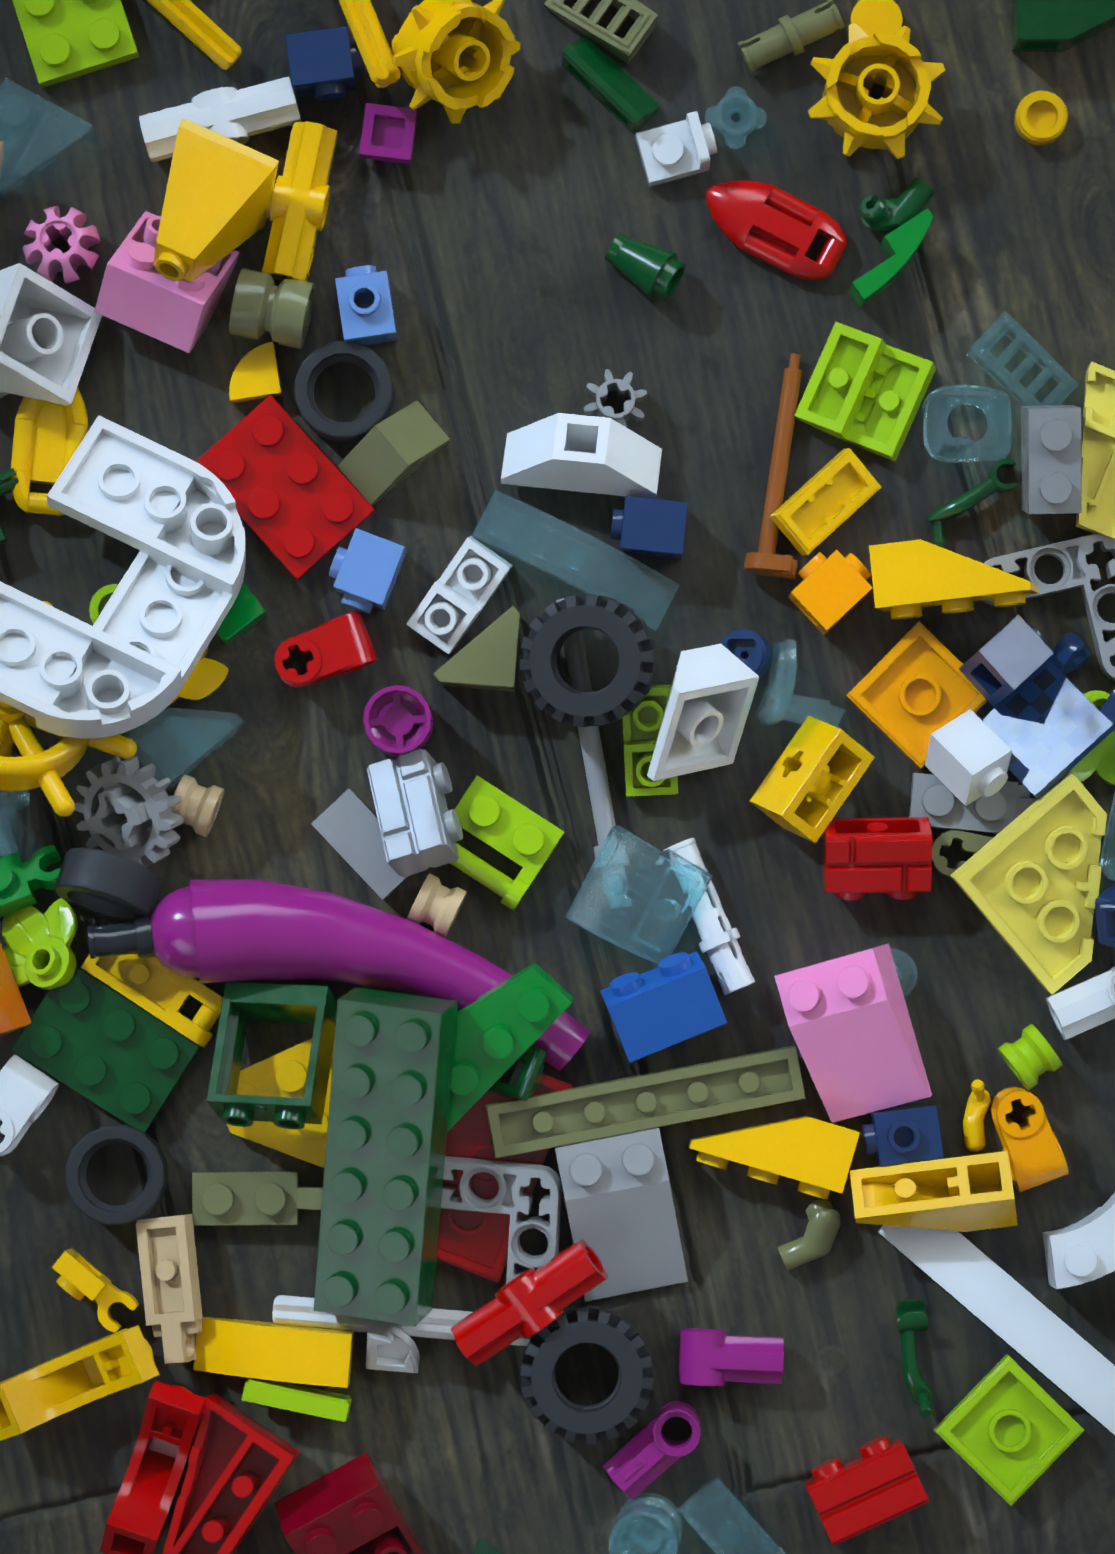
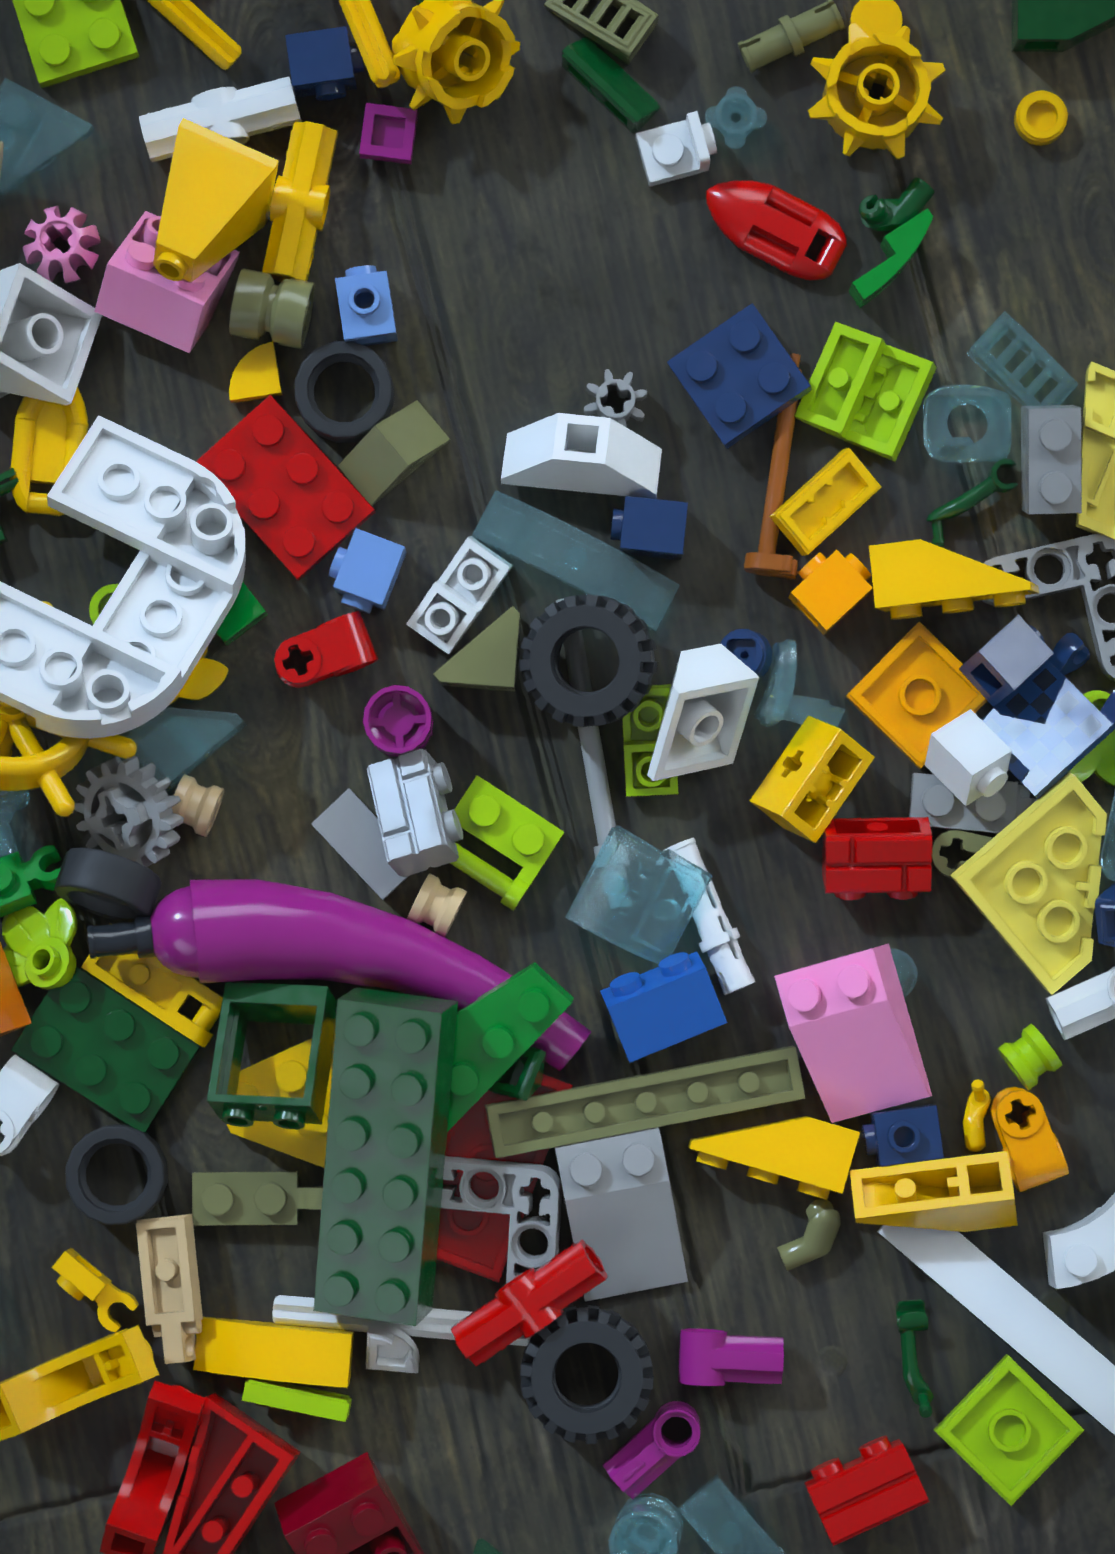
dark green cone [605,233,686,300] -> none
none -> dark blue plate [667,303,812,449]

